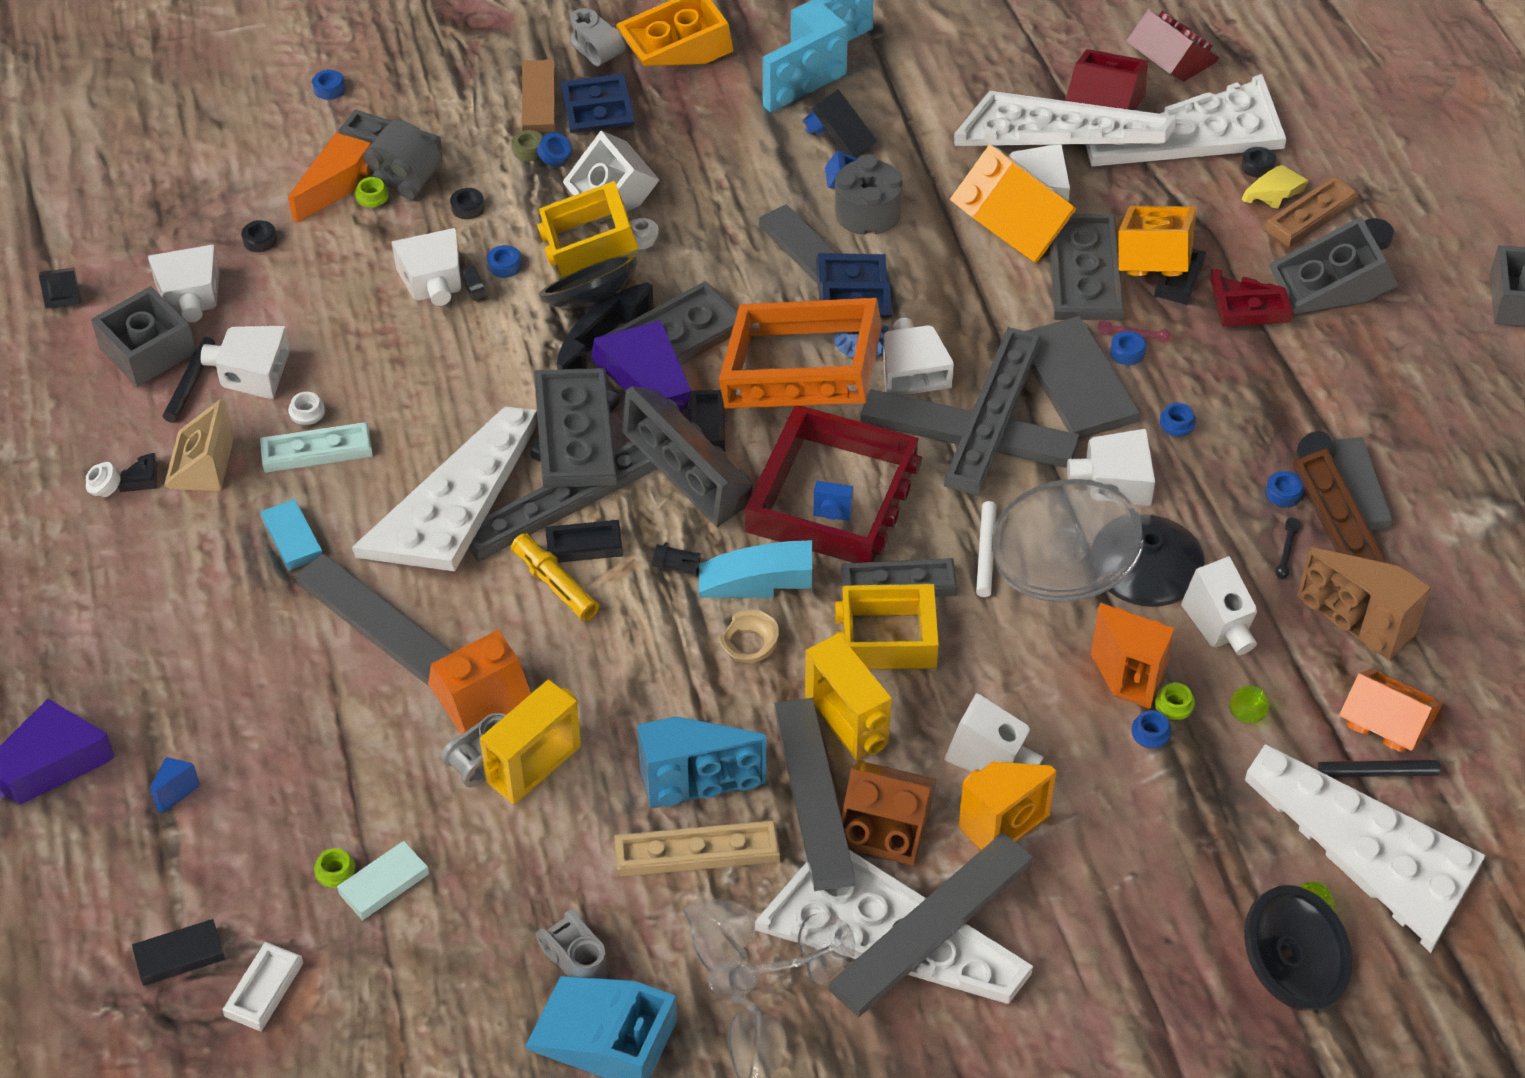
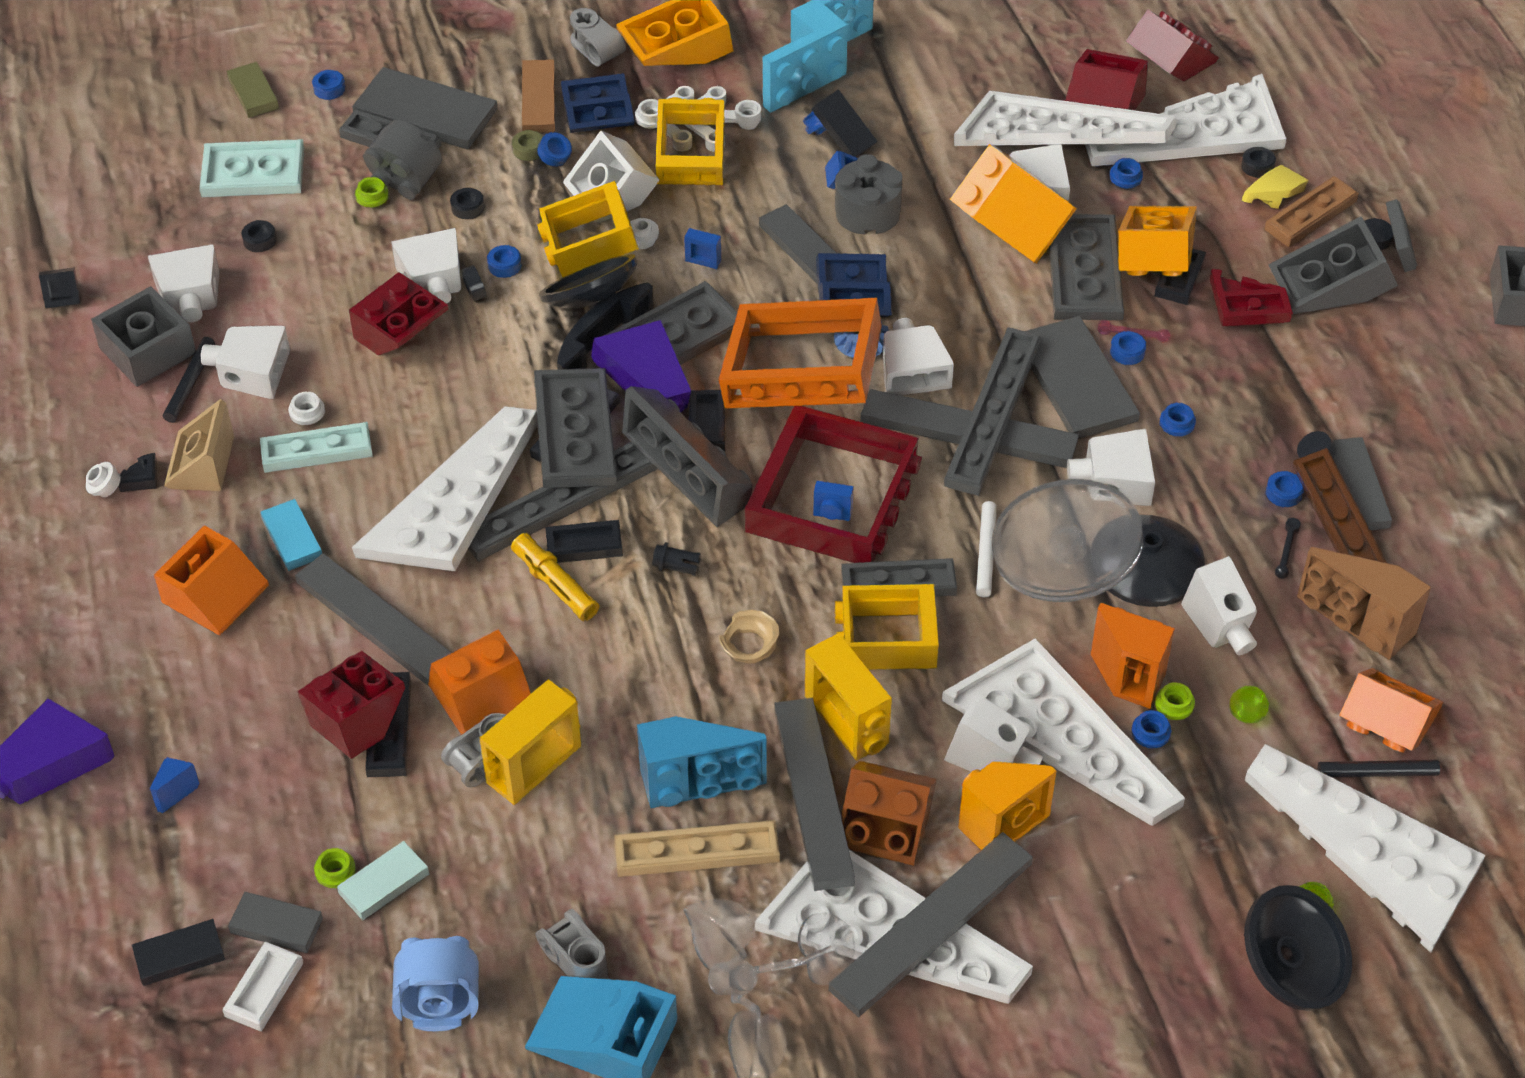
orange slope [288,133,372,222] -> none
medium azure slope [699,540,812,598] -> none
none -> orange slope [154,525,269,636]
none -> light aqua tile [200,139,304,197]
none -> olive tile [226,62,279,118]
none -> dark grey tile [228,892,323,953]
none -> dark red slope [297,651,405,759]
none -> dark red slope [349,272,449,355]
none -> dark grey tile [352,67,498,149]
none -> black tile [365,672,411,778]
none -> light blue brick [392,936,479,1032]
none -> white plant [635,86,761,152]
none -> yellow window [656,97,725,185]
none -> blue plate [684,228,722,269]
none -> white wing [942,639,1185,826]
none -> blue plate [1110,158,1143,189]
none -> dark grey tile [1386,199,1417,272]

